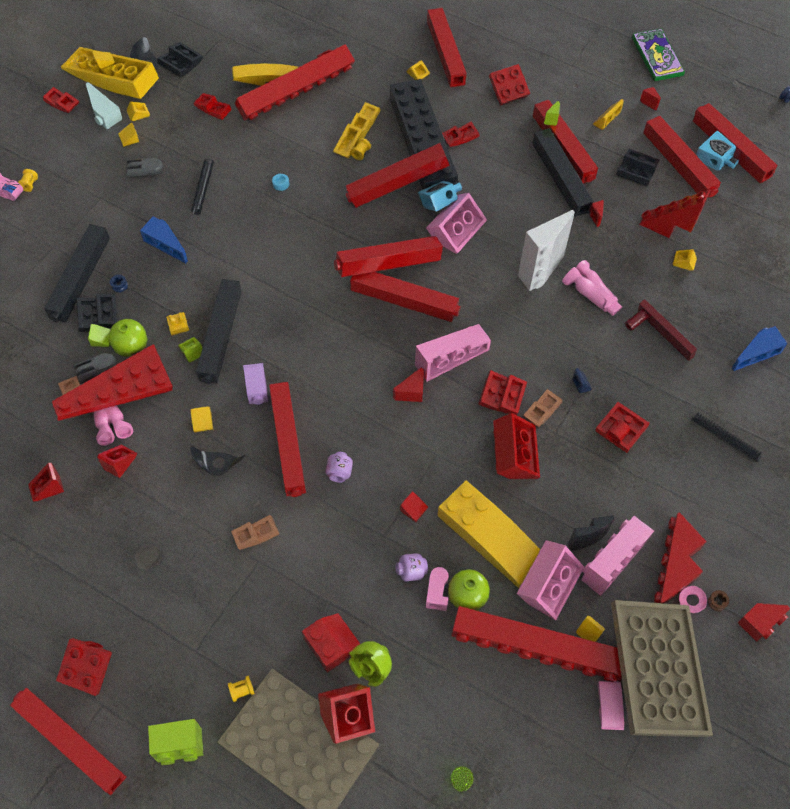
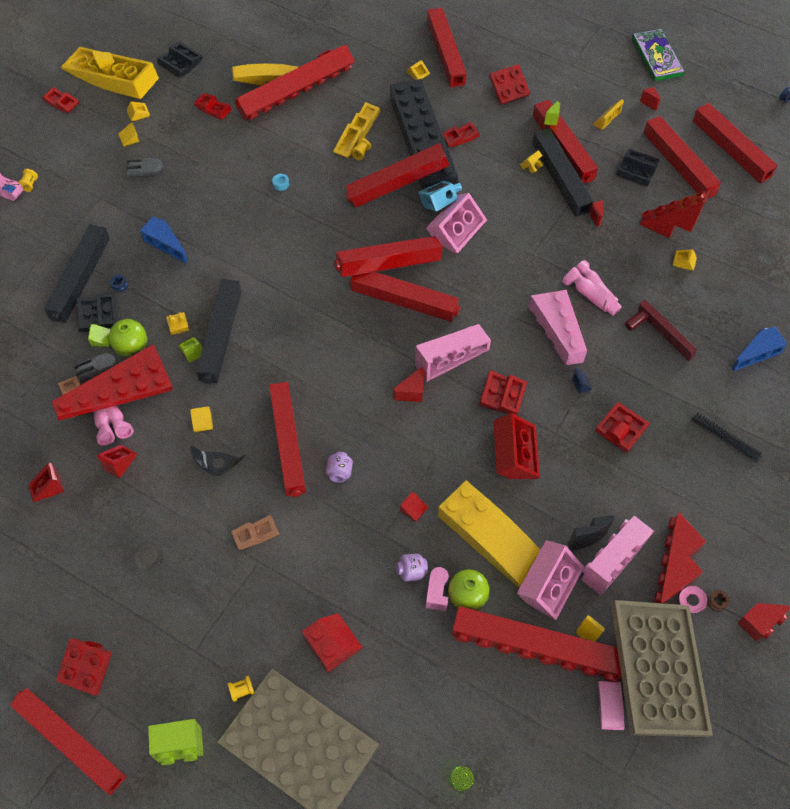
light aqua slope [86,82,122,129] -> none
black piece [130,37,158,71] -> none
black piece [191,159,214,215] -> none
lavender slope [243,363,268,405] -> none
red slope [318,683,375,744] -> none
lime cylinder [348,641,392,687] -> none
white slope [518,210,575,291] -> none
nougat slope [523,389,563,428] -> none
medium azure torso [696,131,739,170] -> none
none -> yellow tile [519,150,543,173]
none -> bright pink wedge [529,290,587,365]

